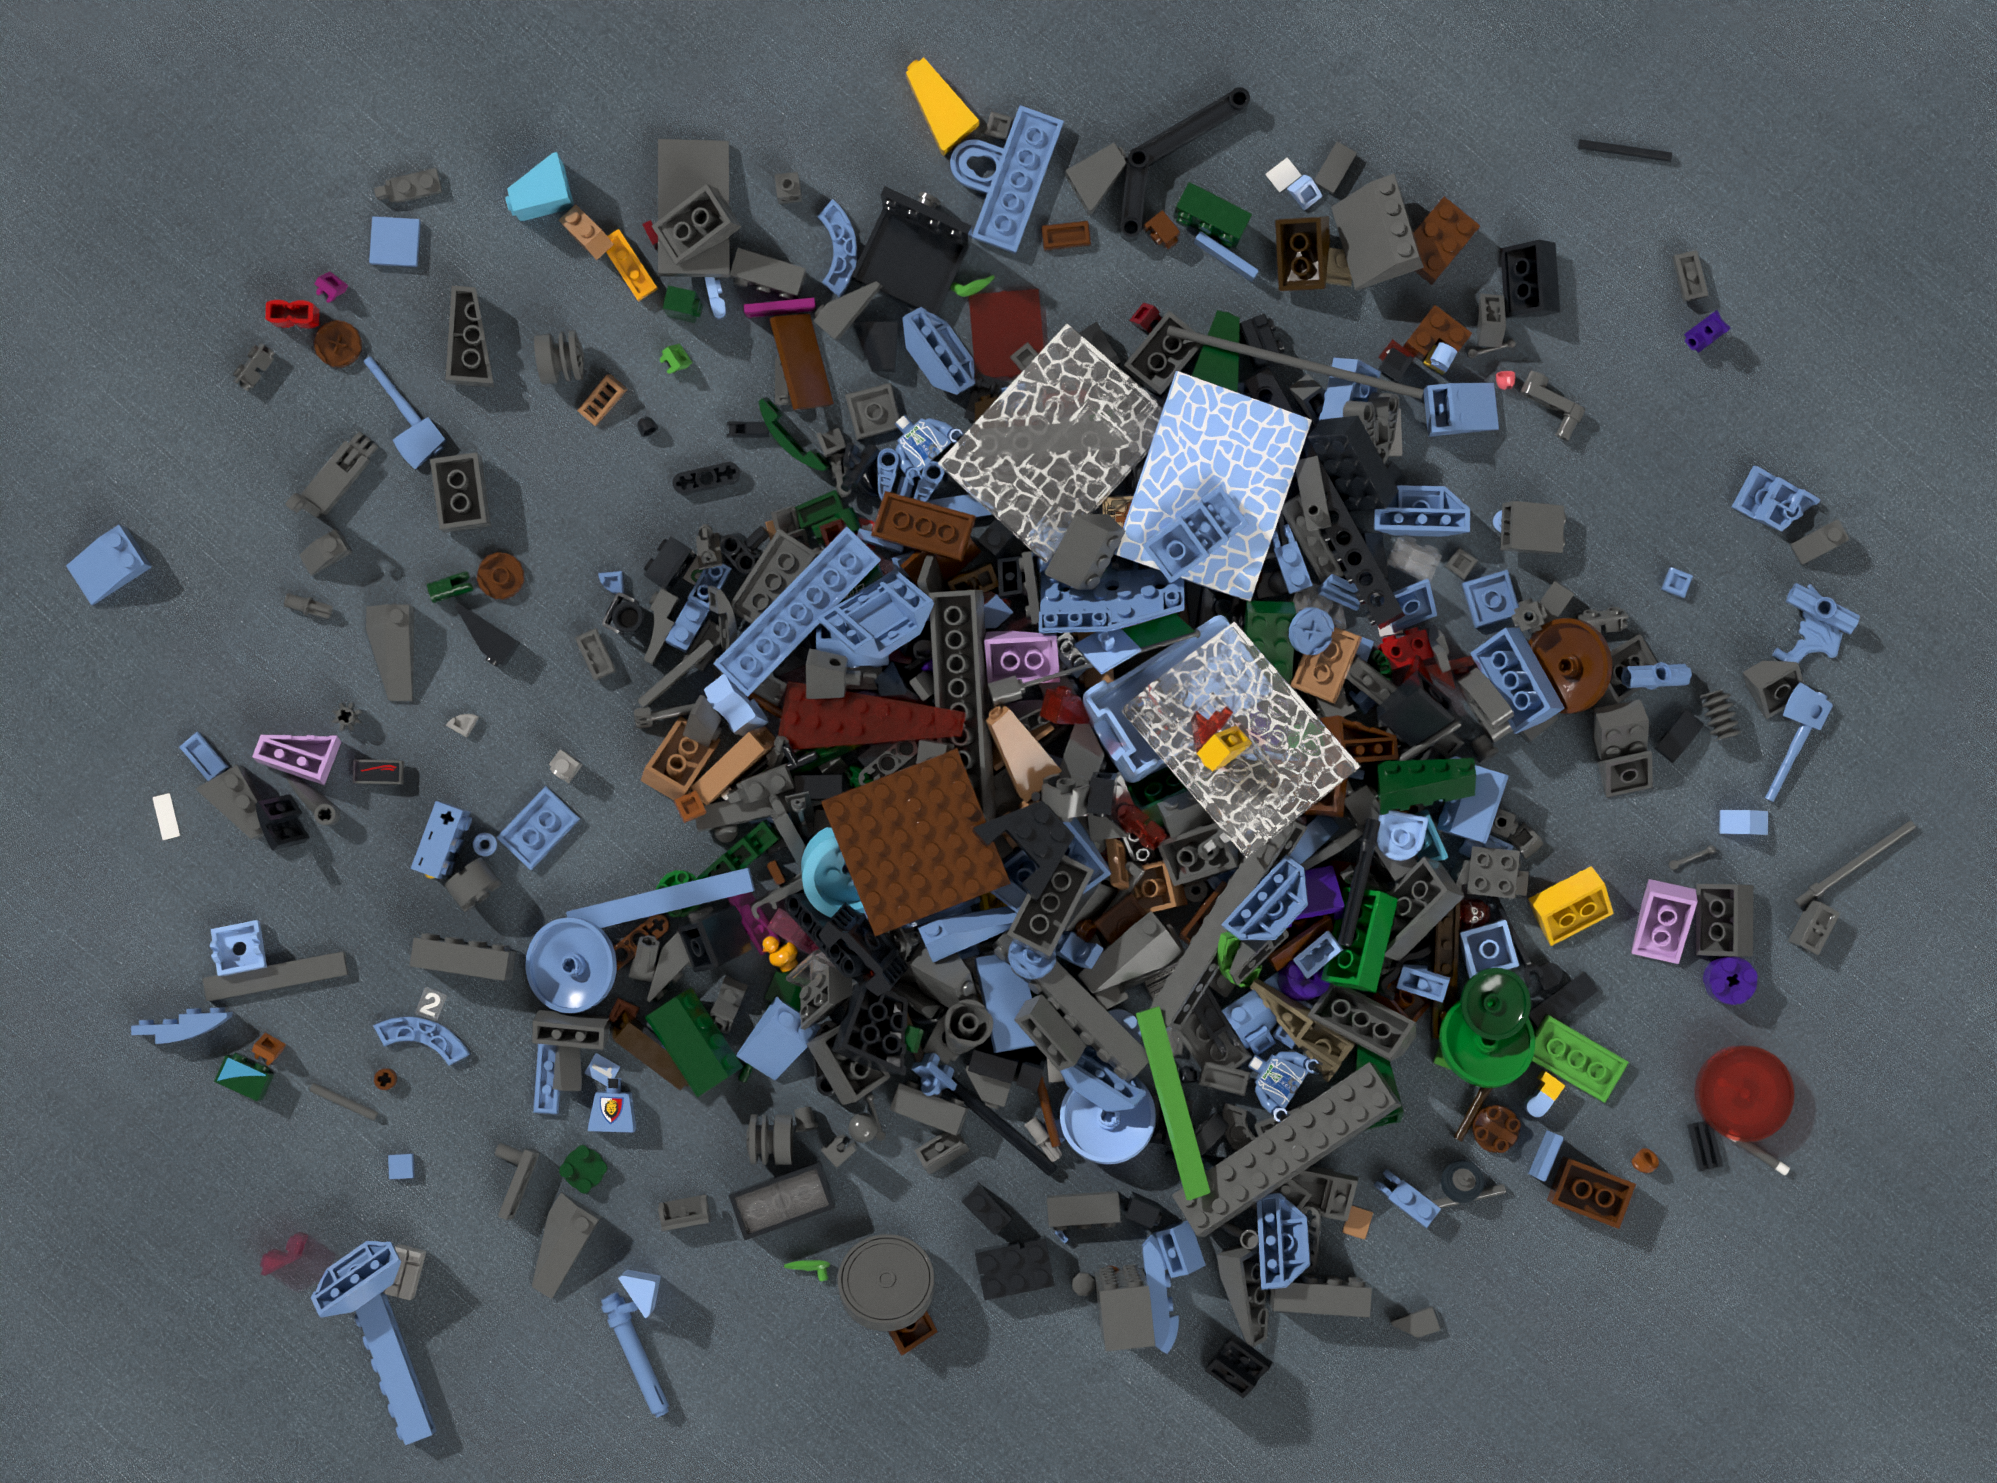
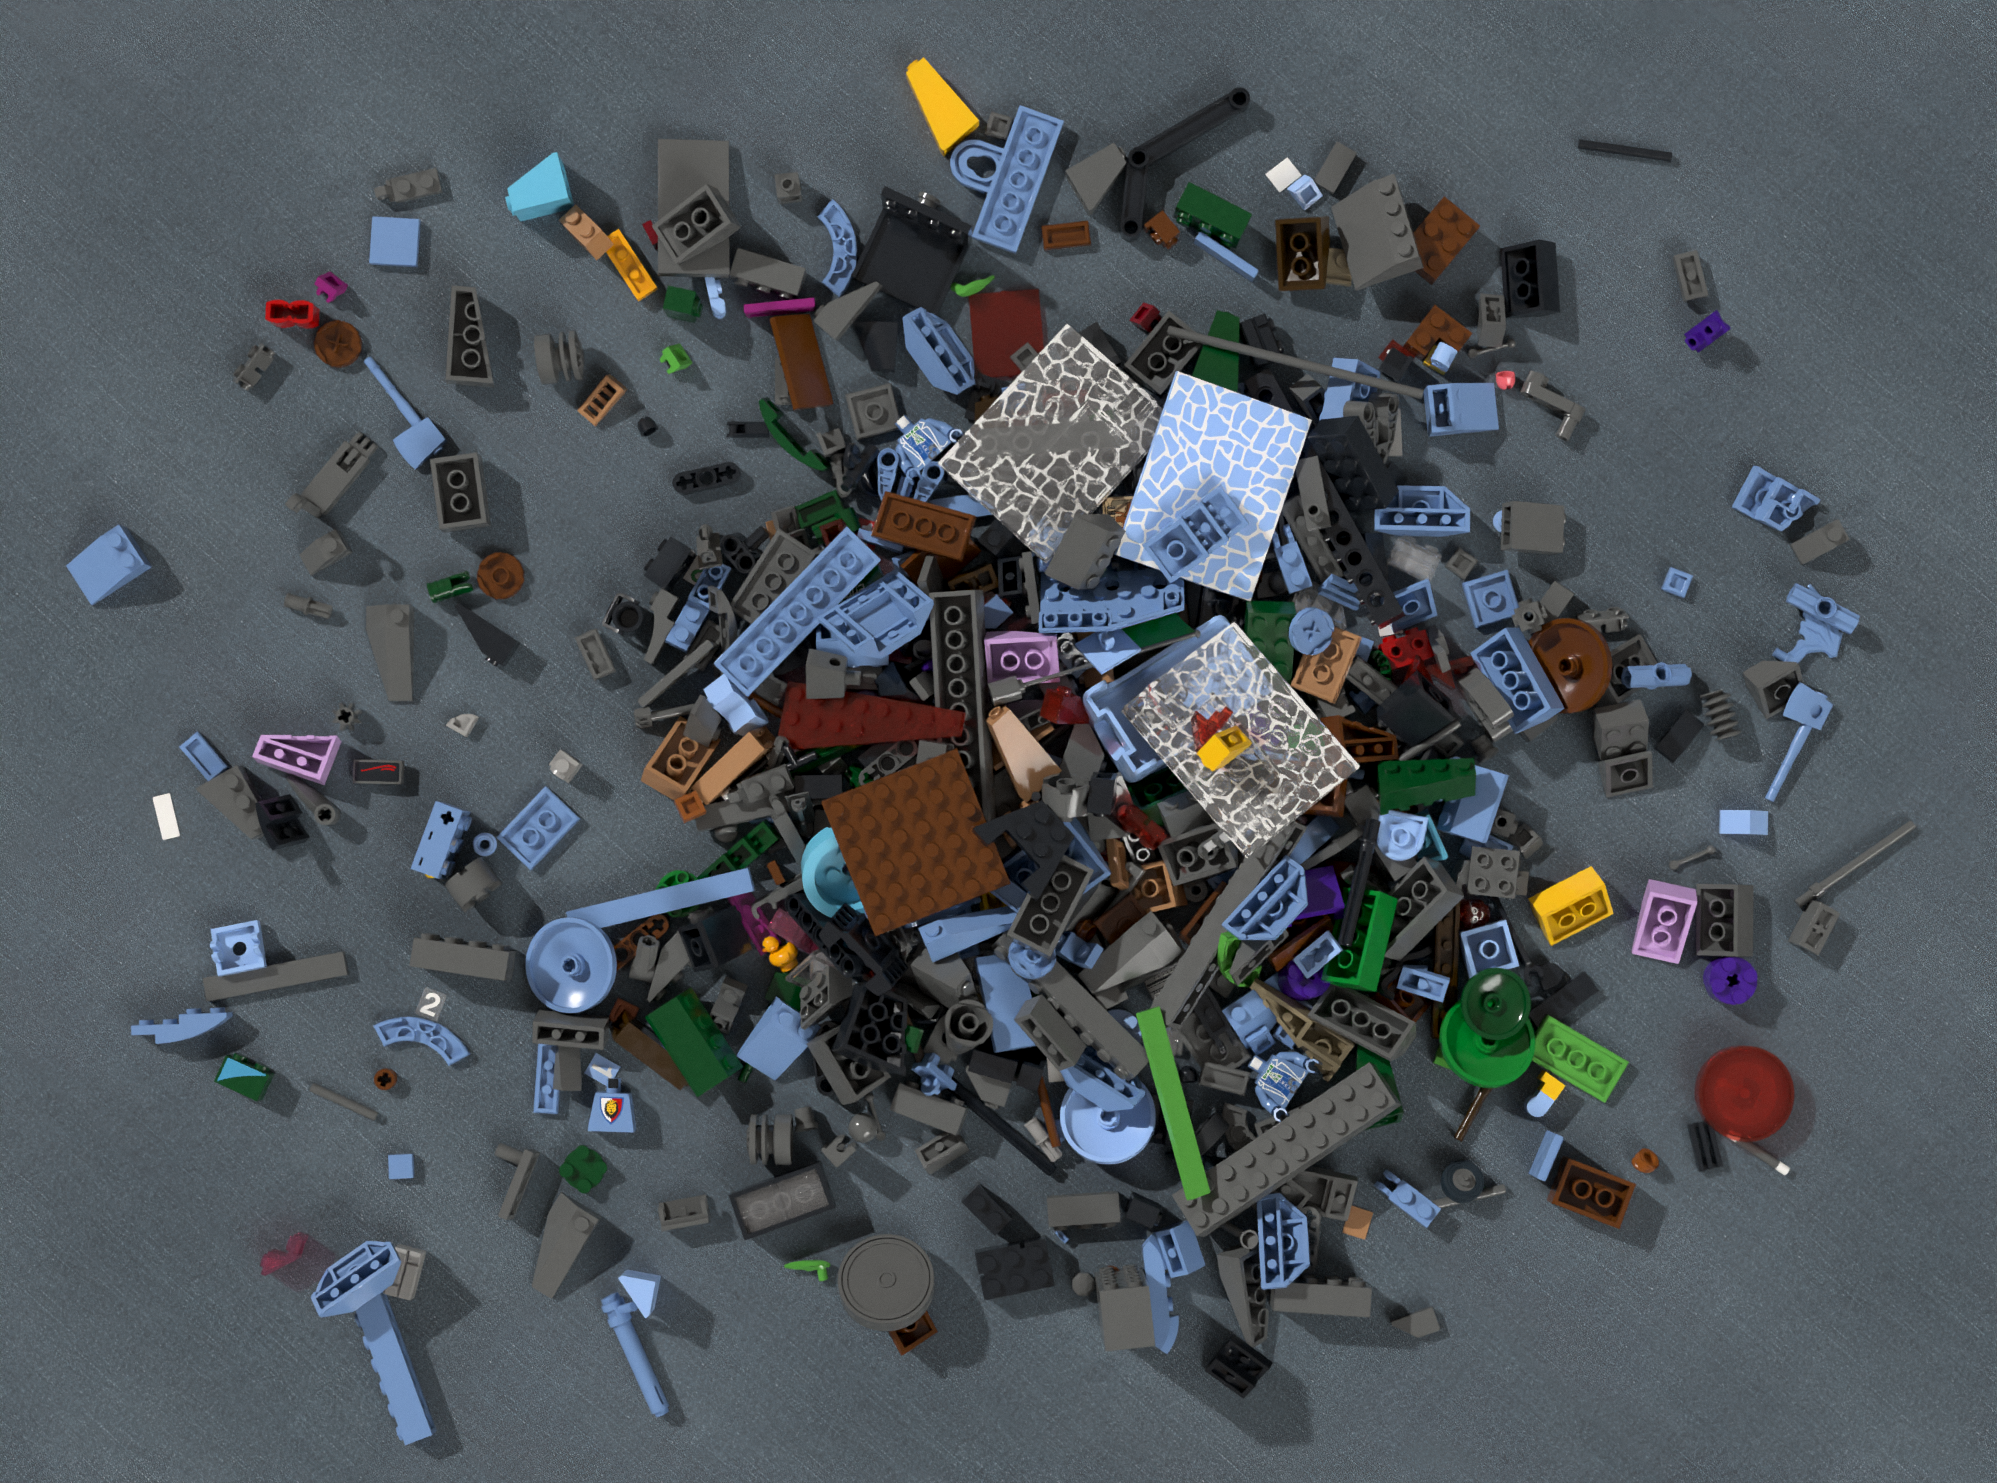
dark orange tile [252,1033,286,1066] -> none
medium blue tile [598,571,625,594] -> none
reddish brown dish [1473,1105,1521,1153] -> none

